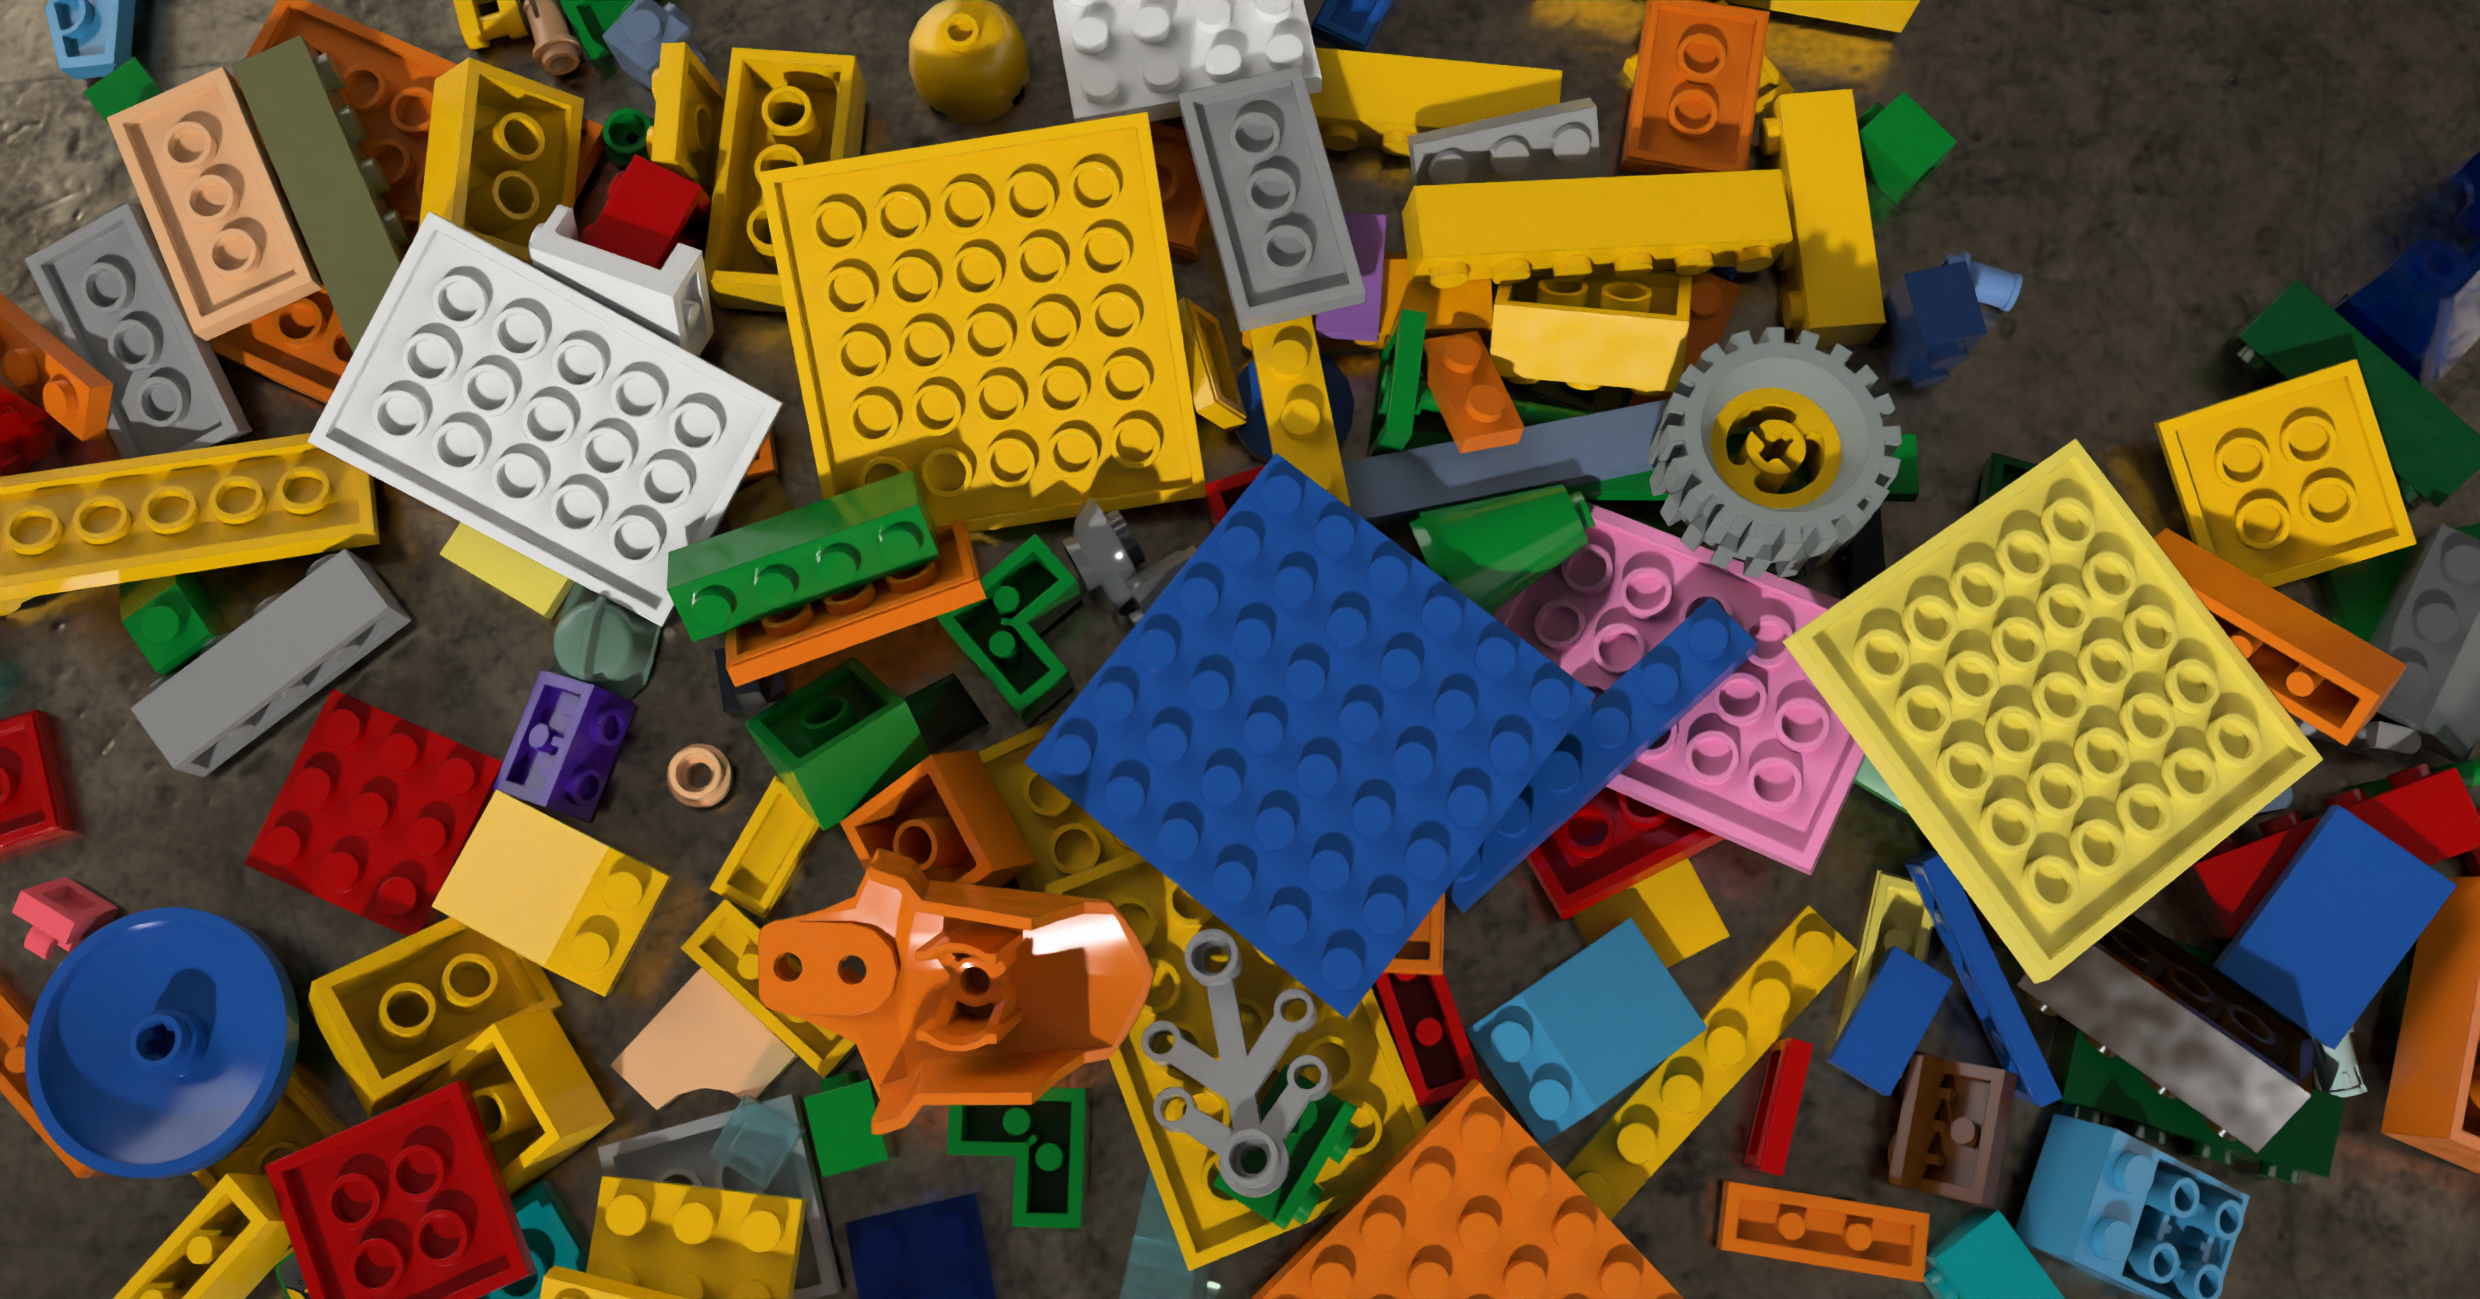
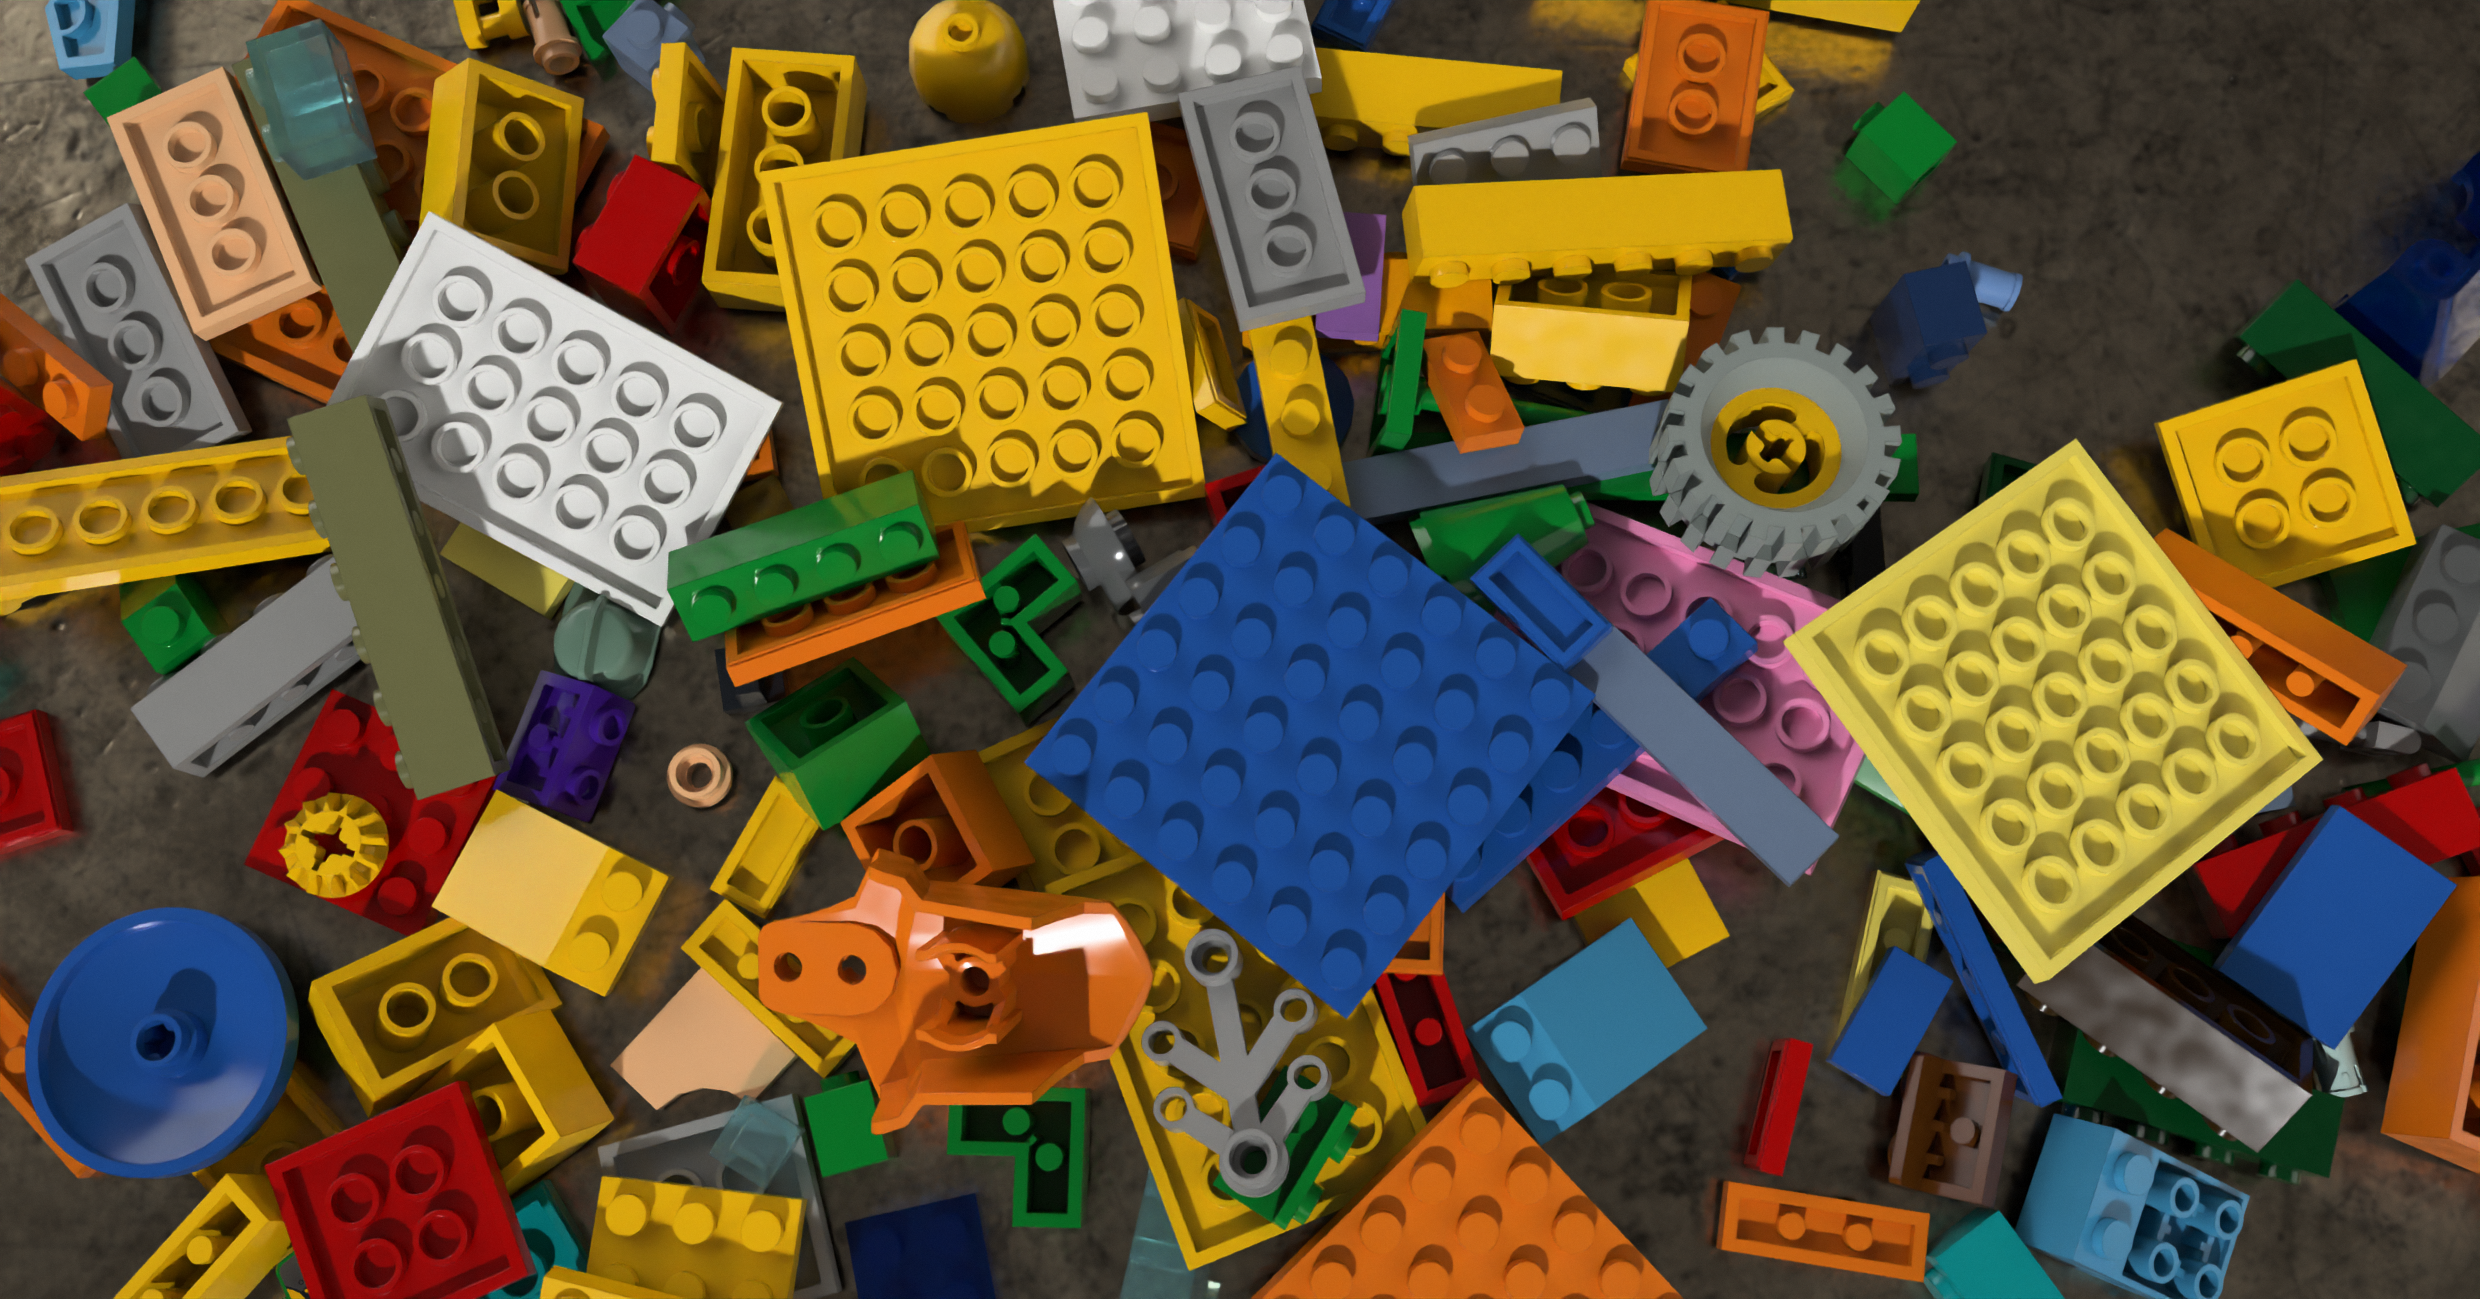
coral tile [12,877,119,960] -> none
white panel [528,204,714,356] -> none
green plate [603,108,655,167] -> none
clear smoke slope [904,673,990,754] -> none
yellow plate [1561,905,1858,1221] -> none
yellow brick [1759,89,1886,347] -> none
none -> clear light blue brick [245,18,377,181]
none -> yellow gear [278,792,389,898]
none -> olive brick [286,394,511,800]
none -> blue tile [1470,533,1613,673]
none -> sand blue tile [1496,602,1839,888]

